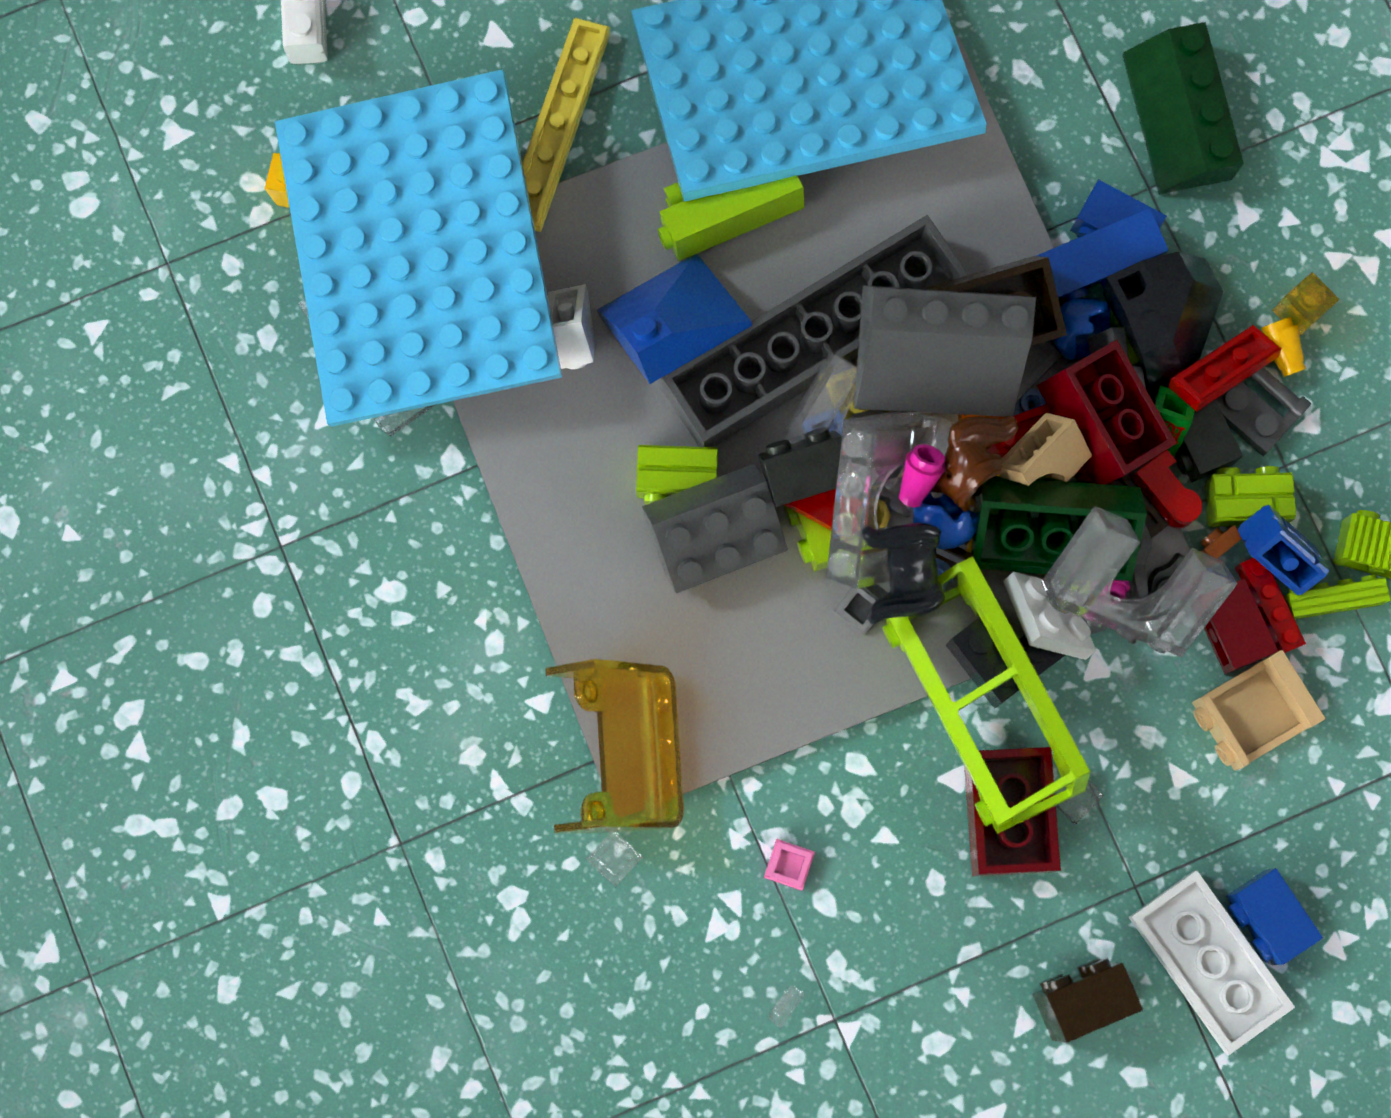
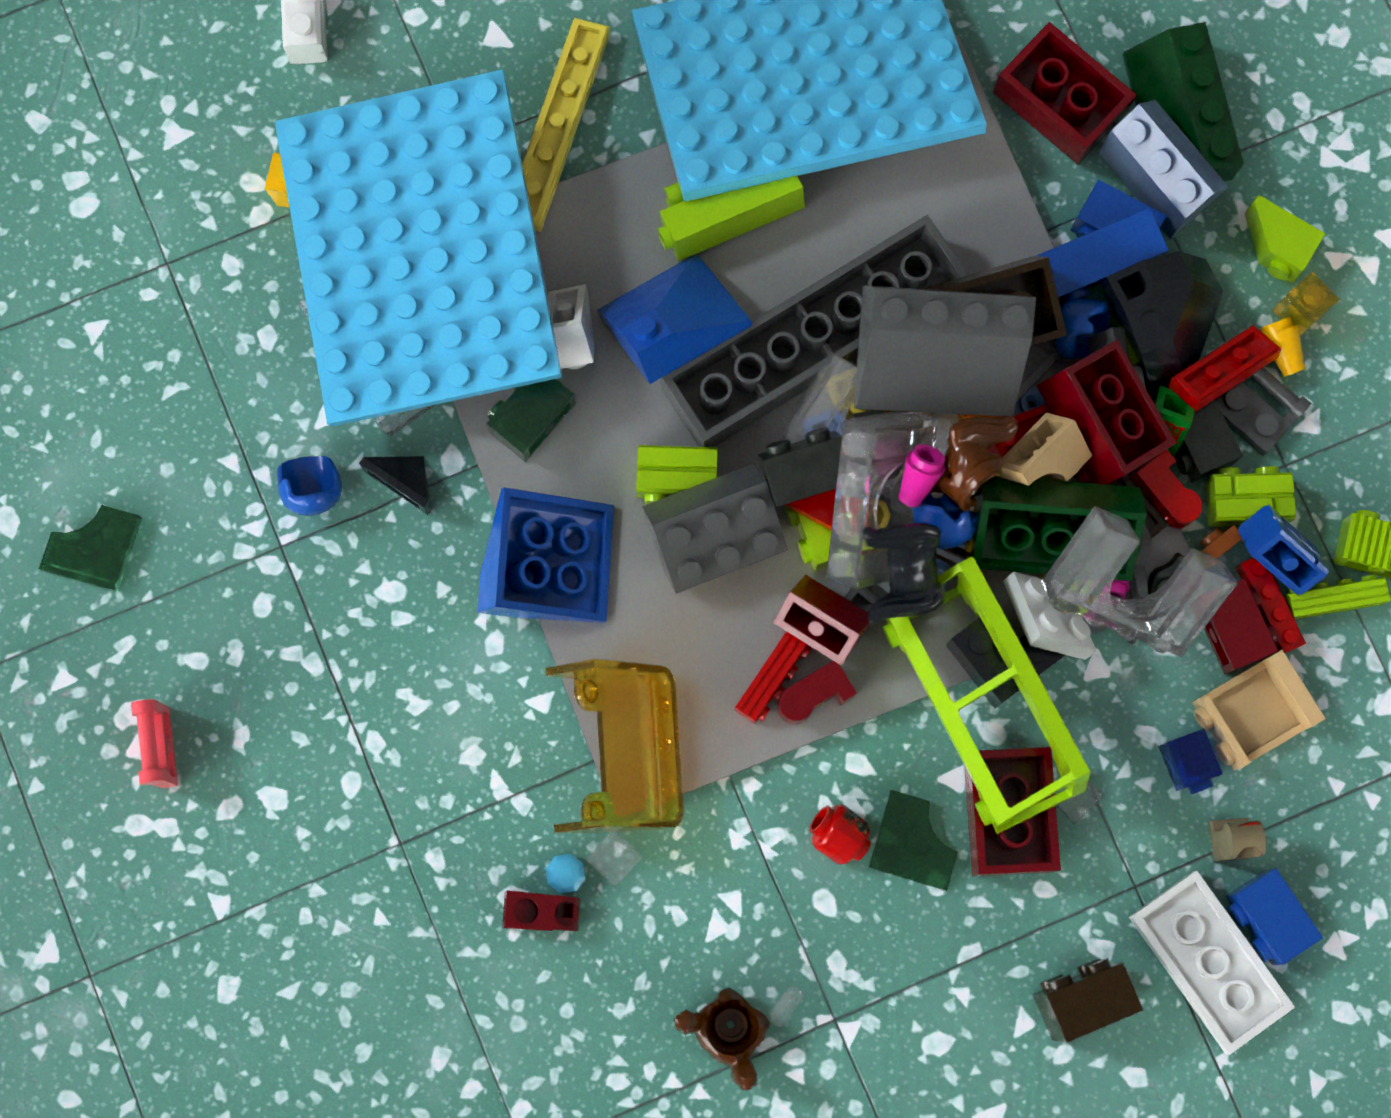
bright pink tile [764,839,815,891] -> none
none -> clear green tile [39,505,142,592]
none -> coral plate [131,699,178,789]
none -> blue hair [277,456,342,516]
none -> black slope [359,456,432,515]
none -> blue slope [477,487,614,623]
none -> clear green brick [486,379,576,462]
none -> dark red leg [502,890,581,931]
none -> medium azure tile [546,854,586,894]
none -> reddish brown hair [674,988,770,1091]
none -> red piece [734,631,812,724]
none -> dark red brick [773,574,870,666]
none -> dark red leg [777,661,857,724]
none -> red head [809,804,871,865]
none -> clear green tile [868,790,958,891]
none -> dark red brick [992,21,1137,165]
none -> sand blue slope [1098,100,1229,239]
none -> clear blue brick [1158,729,1223,794]
none -> dark tan leg [1209,818,1266,862]
none -> lime slope [1245,195,1326,283]

